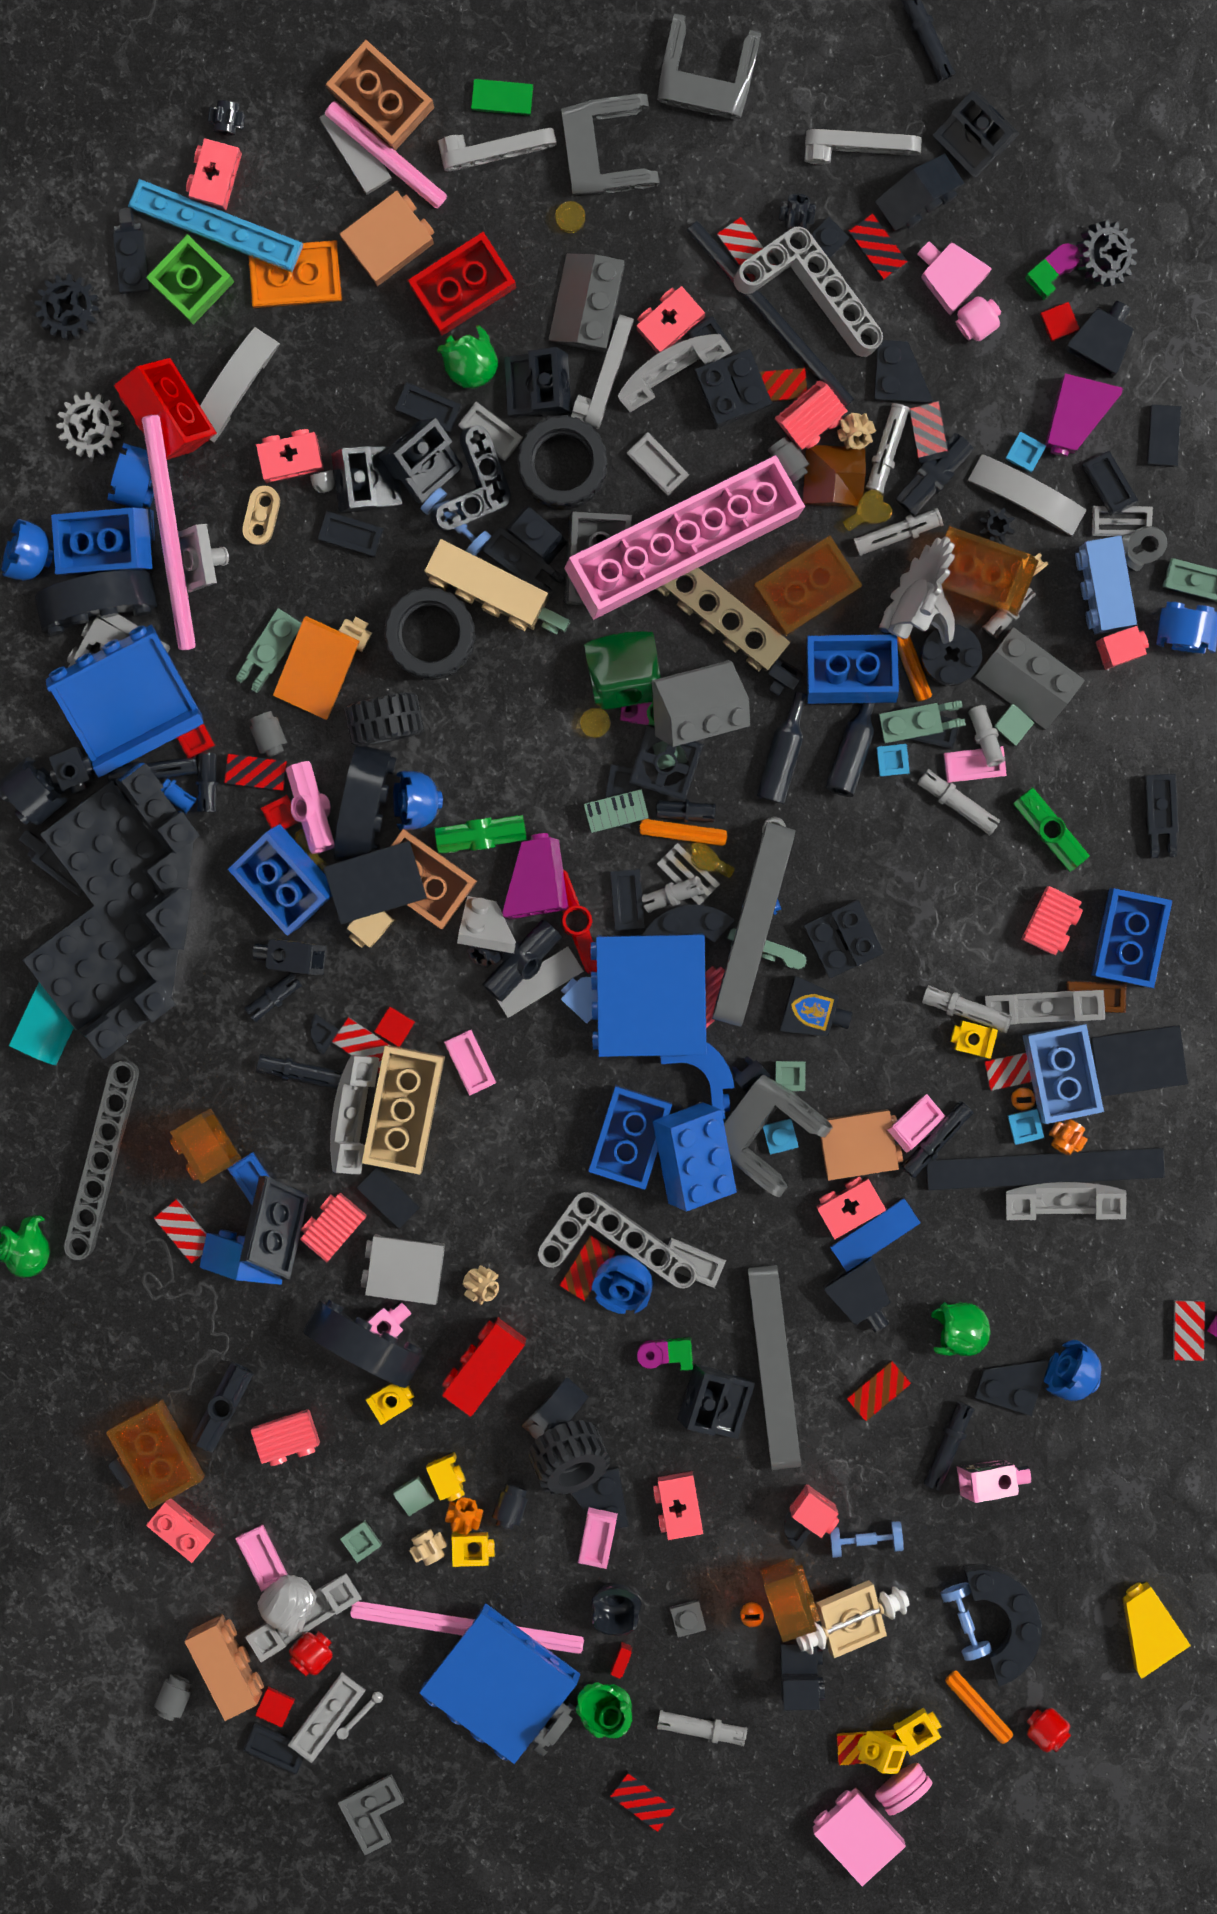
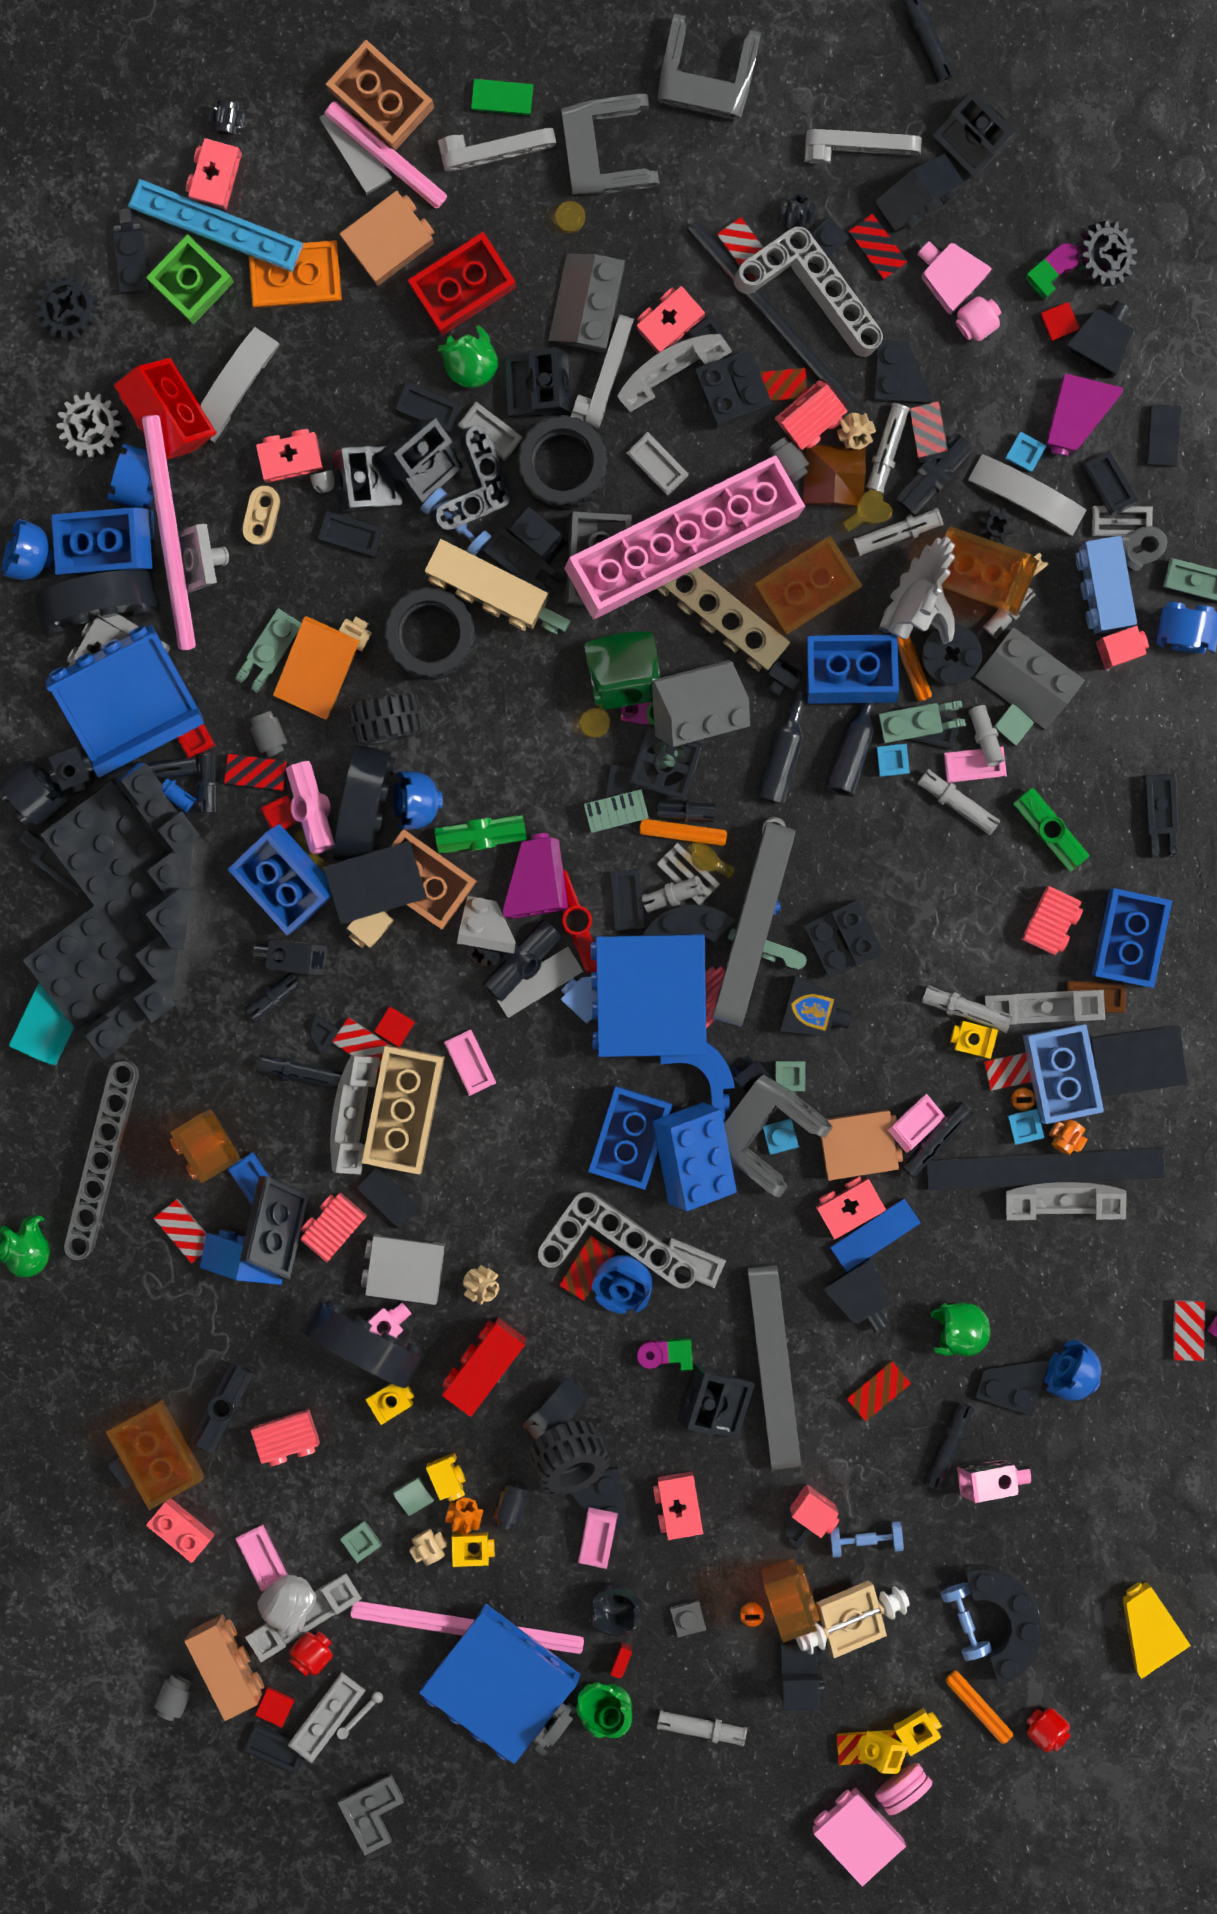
tile [610,1771,675,1832] -> none

